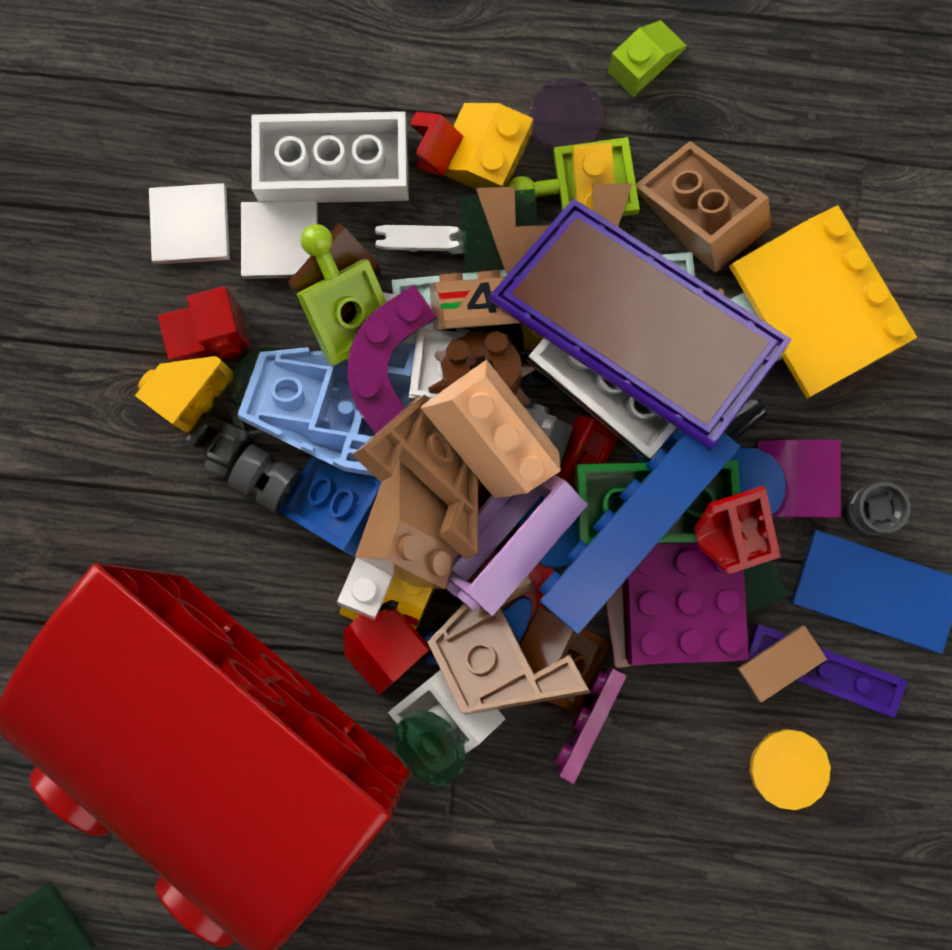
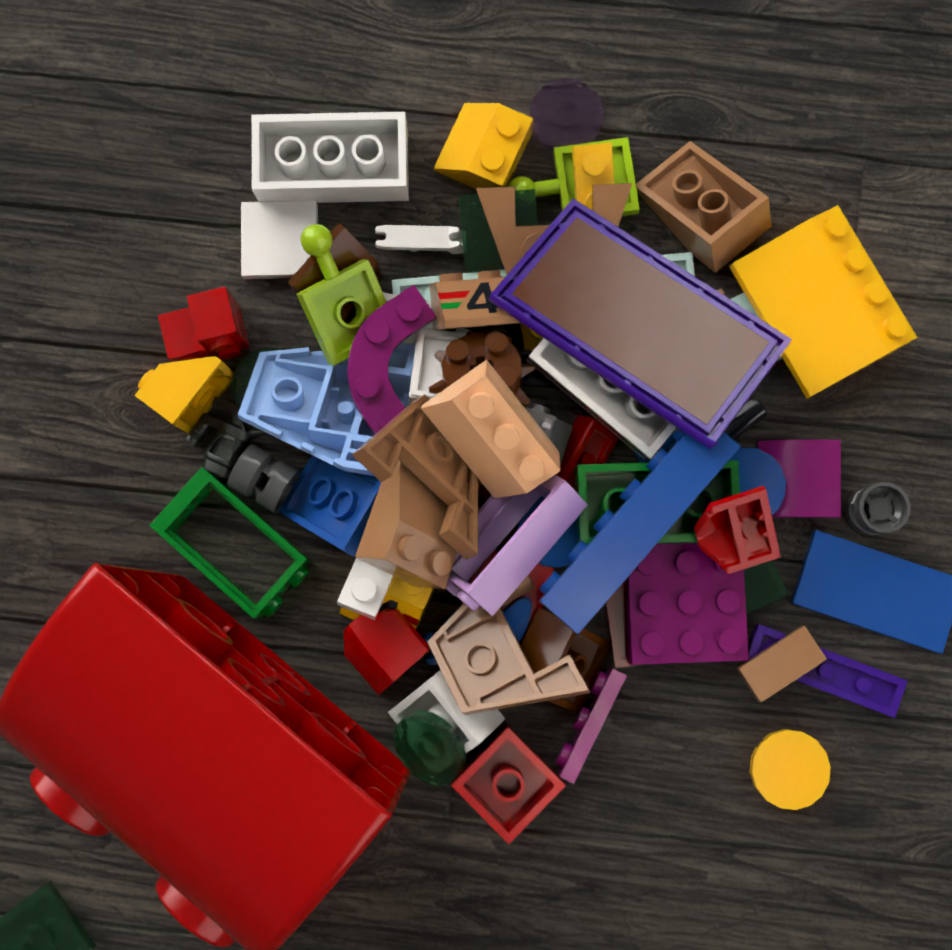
white tile [149,183,230,265] -> none
red panel [410,112,464,175] -> none
lime slope [608,20,687,97] -> none
none -> green window [149,467,311,619]
none -> red brick [451,724,566,844]

